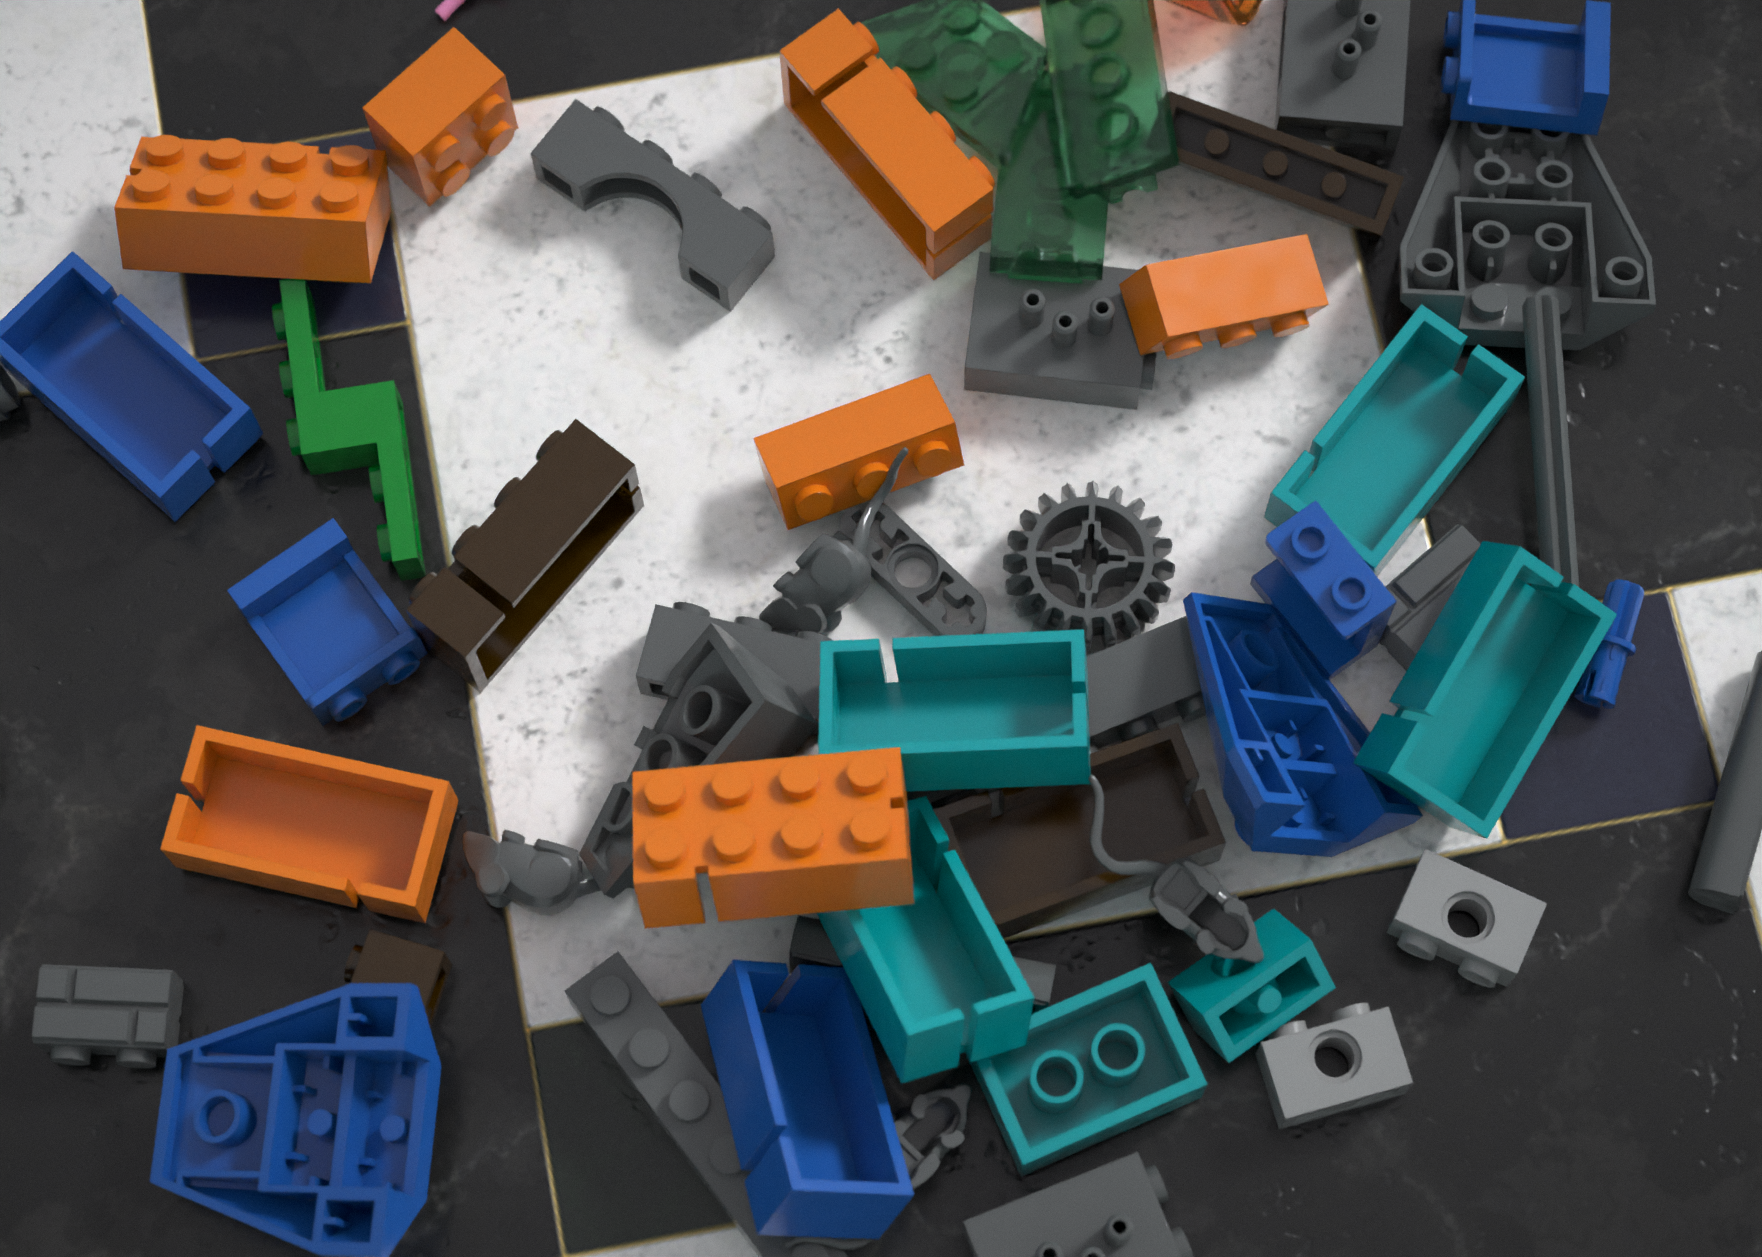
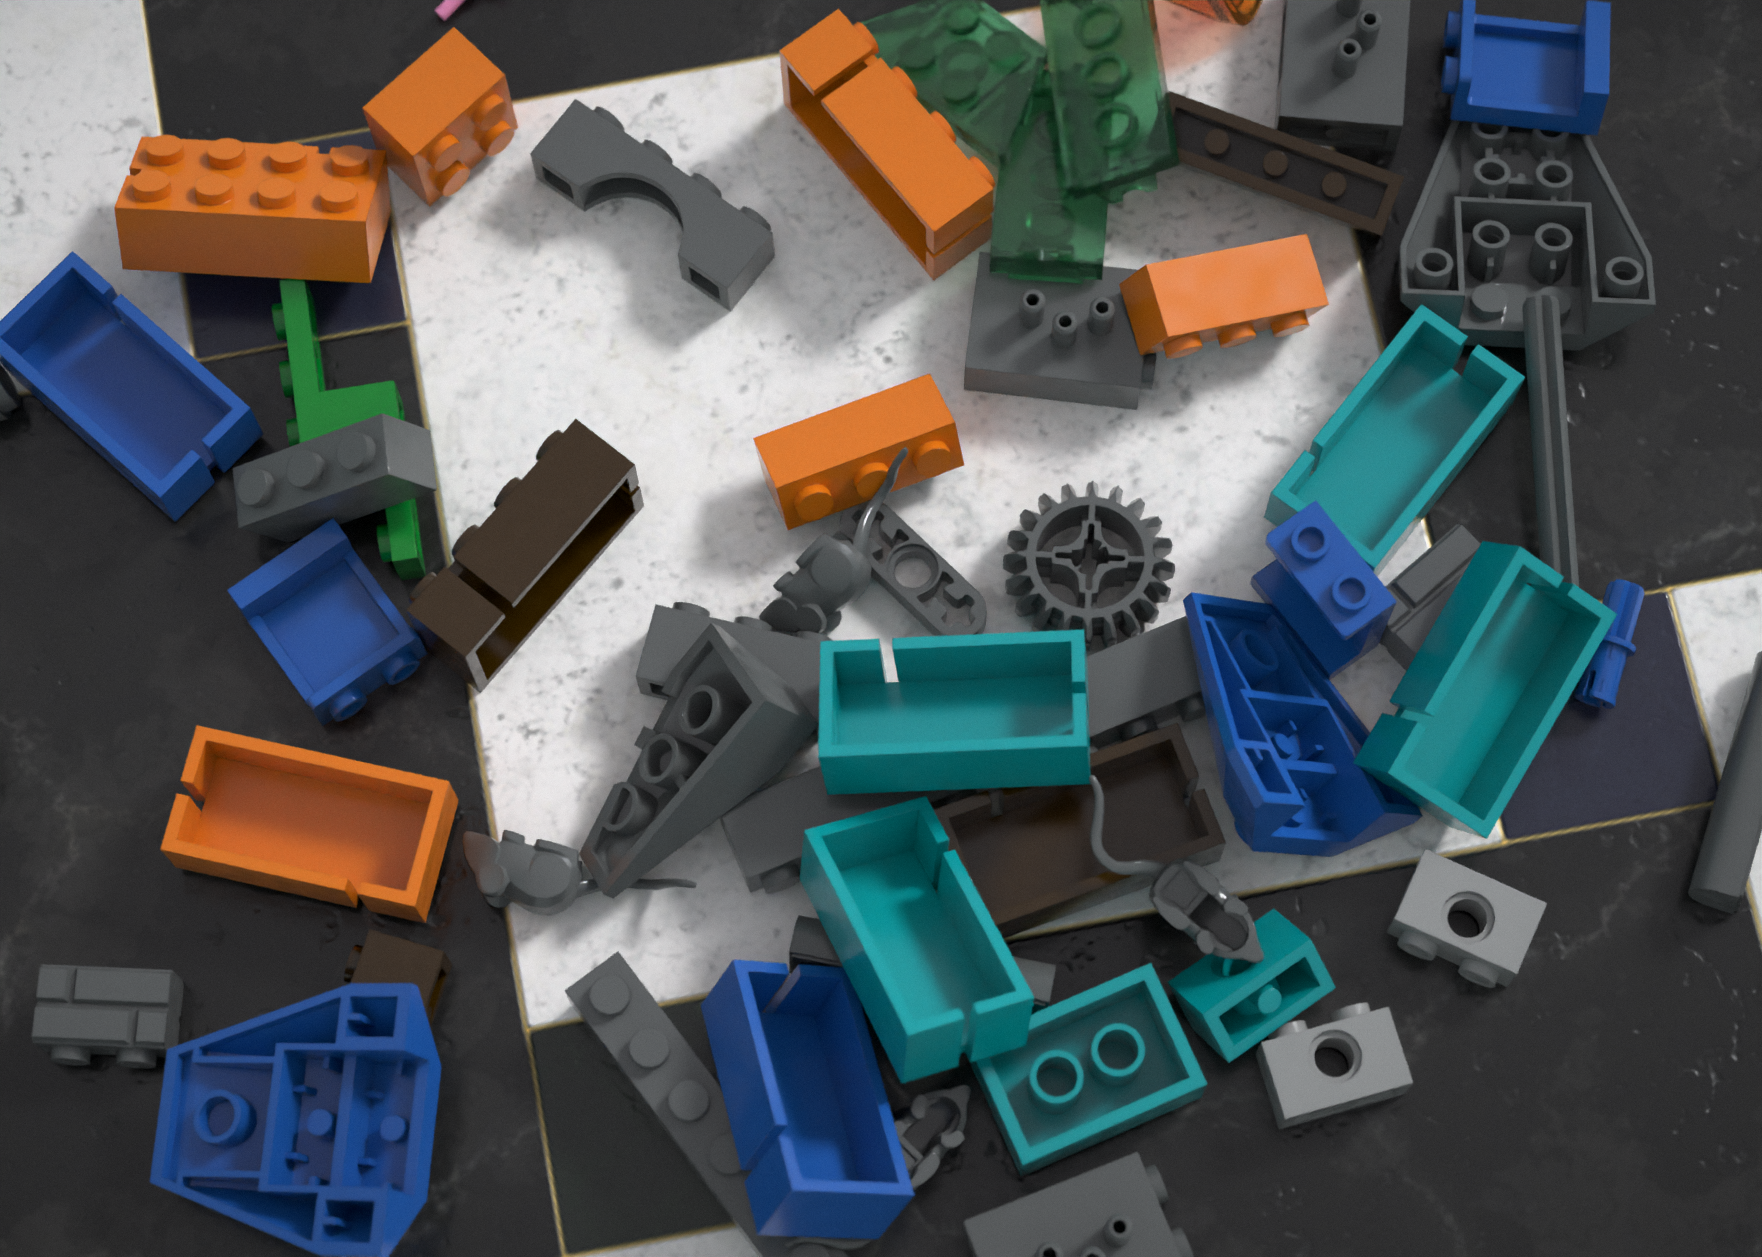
orange piece [632,747,914,929] -> none
none -> dark grey brick [233,413,437,542]

